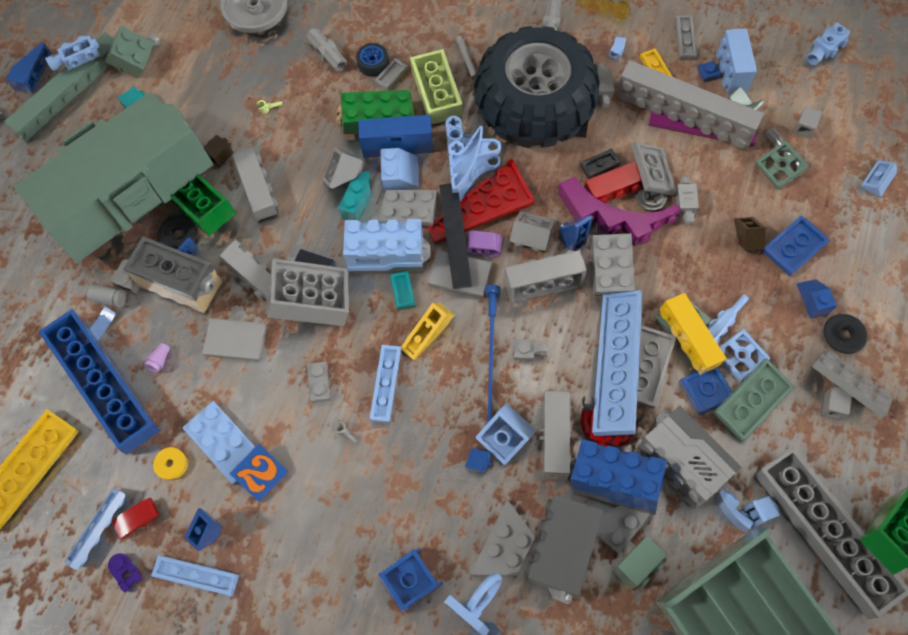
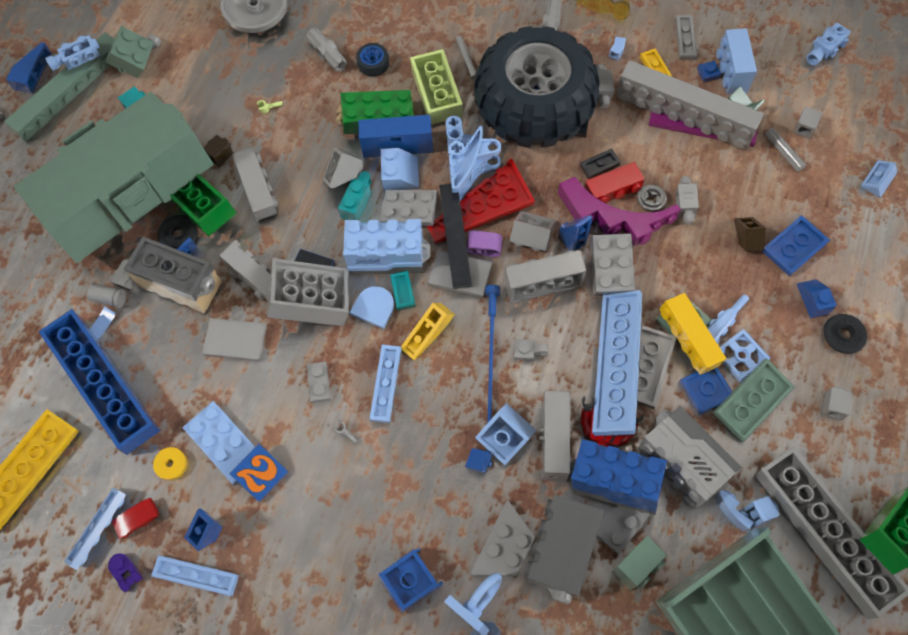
lavender cone [144,343,170,373] -> none
light grey tile [374,58,408,91] -> none
light grey tile [632,142,677,196] -> none
sand green piece [755,140,809,190] -> none
light grey plate [812,349,893,418] -> none
none -> light blue tile [349,287,394,329]

